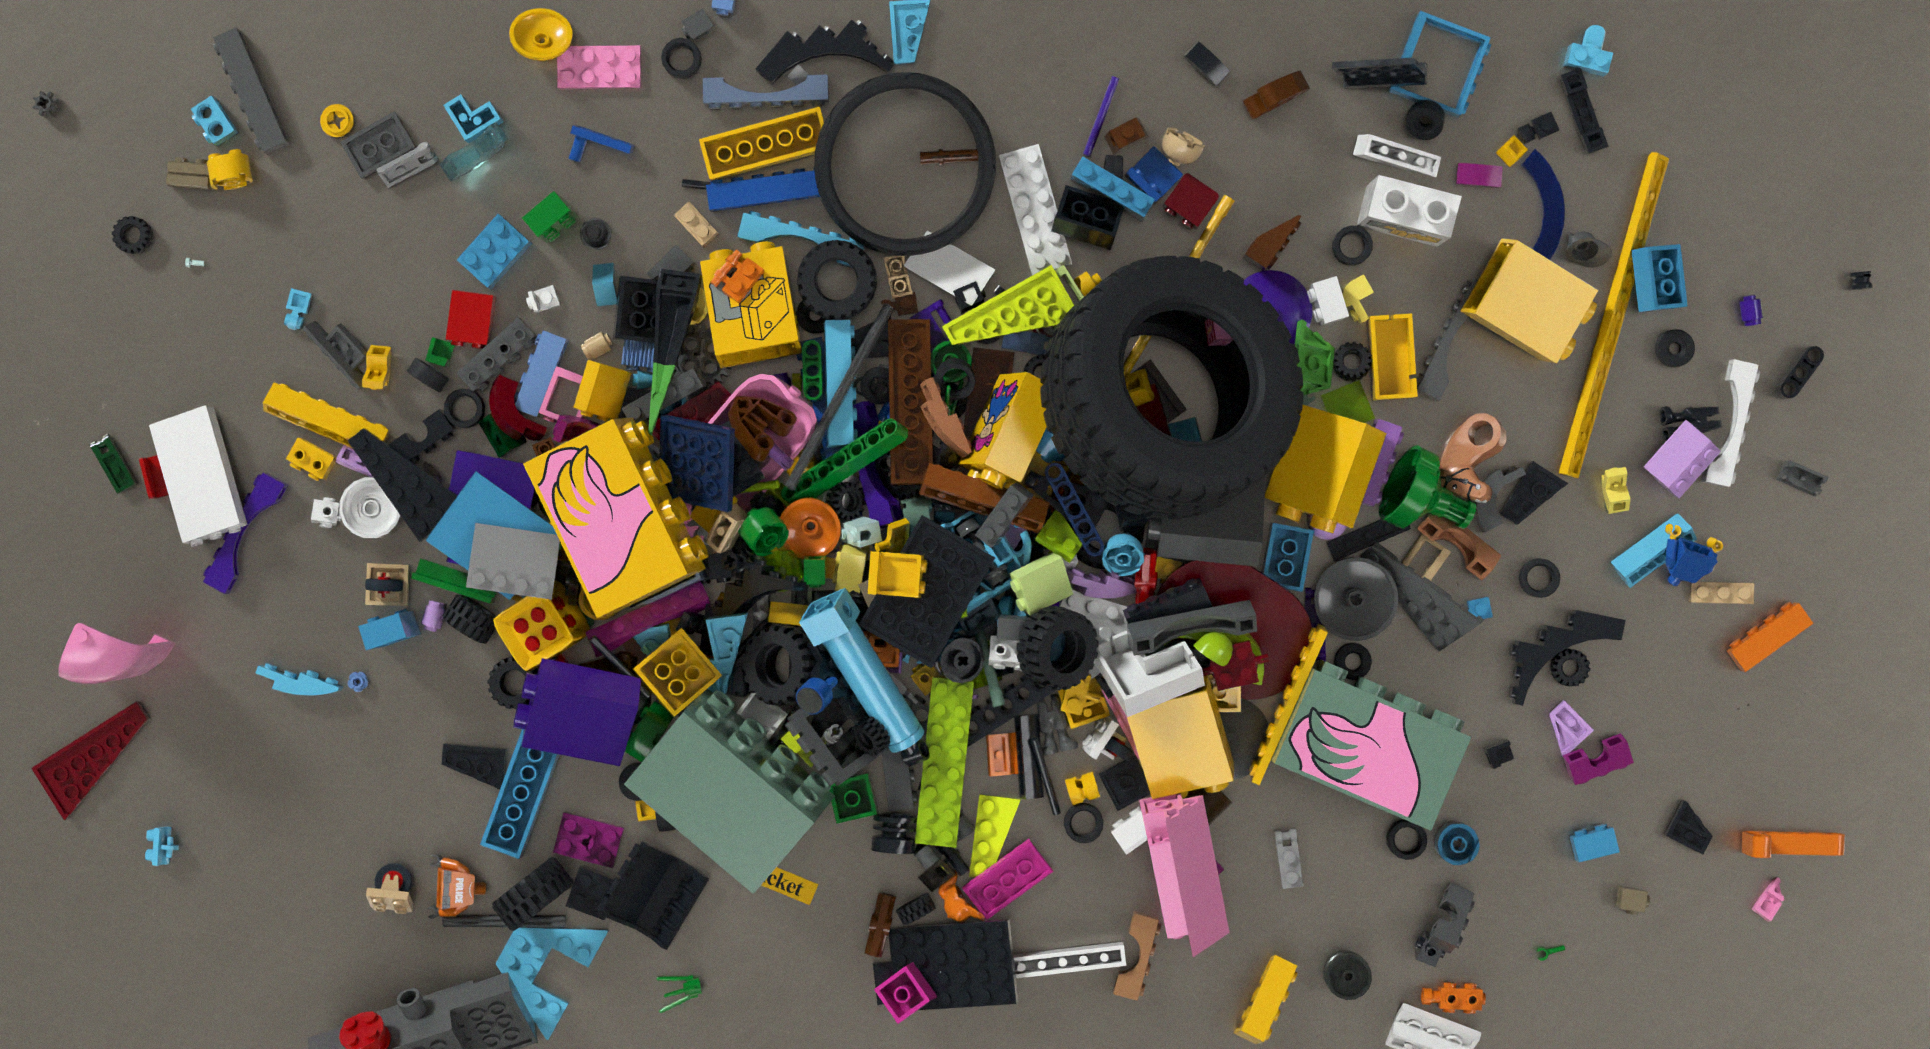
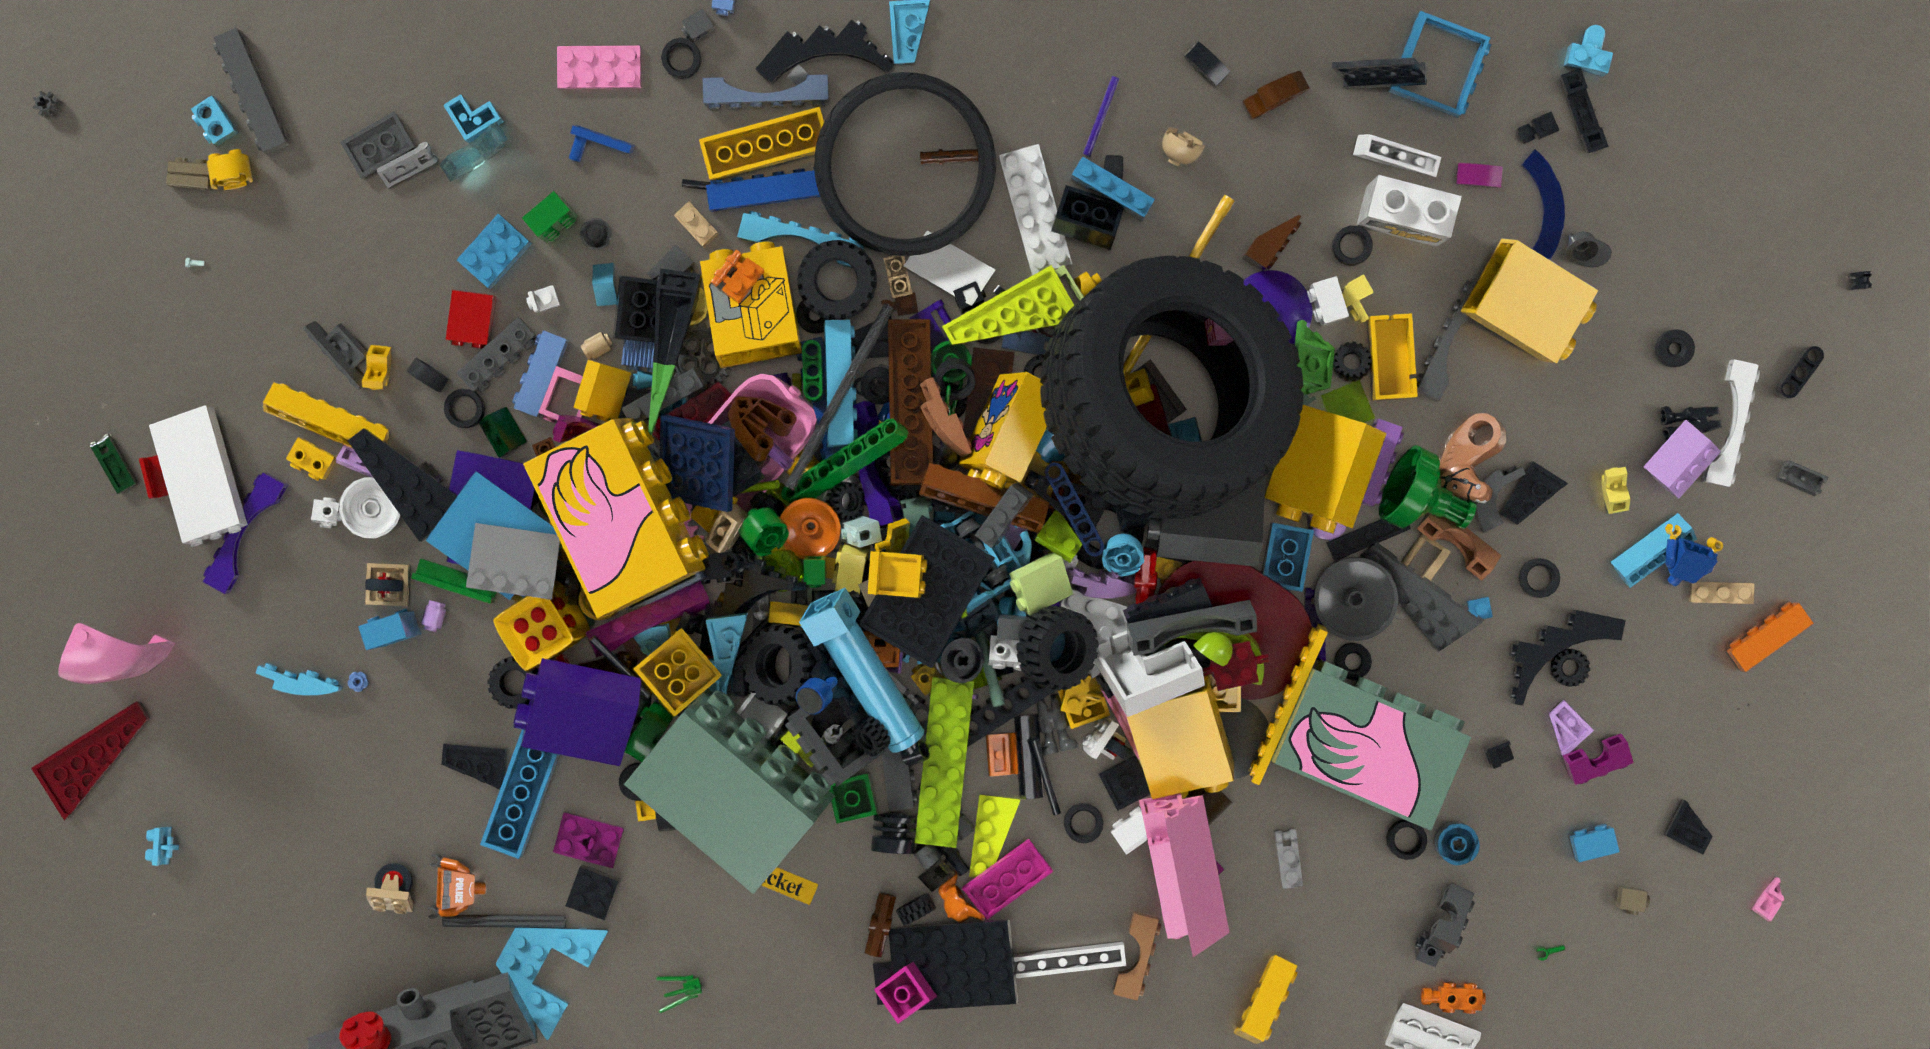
black tyre [112,216,153,254] -> none
medium azure plate [284,288,313,330] -> none
yellow gear [320,104,354,137] -> none
black arch [388,409,457,464] -> none
green panel [425,337,455,368] -> none
black tyre [442,594,496,644] -> none
dark red arch [489,375,547,441] -> none
black tyre [492,857,573,931] -> none
yellow dish [509,8,572,61] -> none
black hinge [597,841,709,950] -> none
yellow wheel [1065,771,1100,806] -> none
reddish brown torso [1104,117,1149,155] -> none
blue bracket [1125,146,1183,205] -> none
dark red bracket [1163,173,1219,230] -> none
pearl dark grey wheel [1323,951,1372,1000] -> none
black tyre [1406,100,1445,140] -> none
yellow slope [1496,135,1528,167] -> none
yellow piece [1559,152,1669,479] -> none
dark azure brick [1632,244,1688,312] -> none
dark purple brick [1739,295,1763,326] -> none
orange beam [1742,831,1845,858] -> none

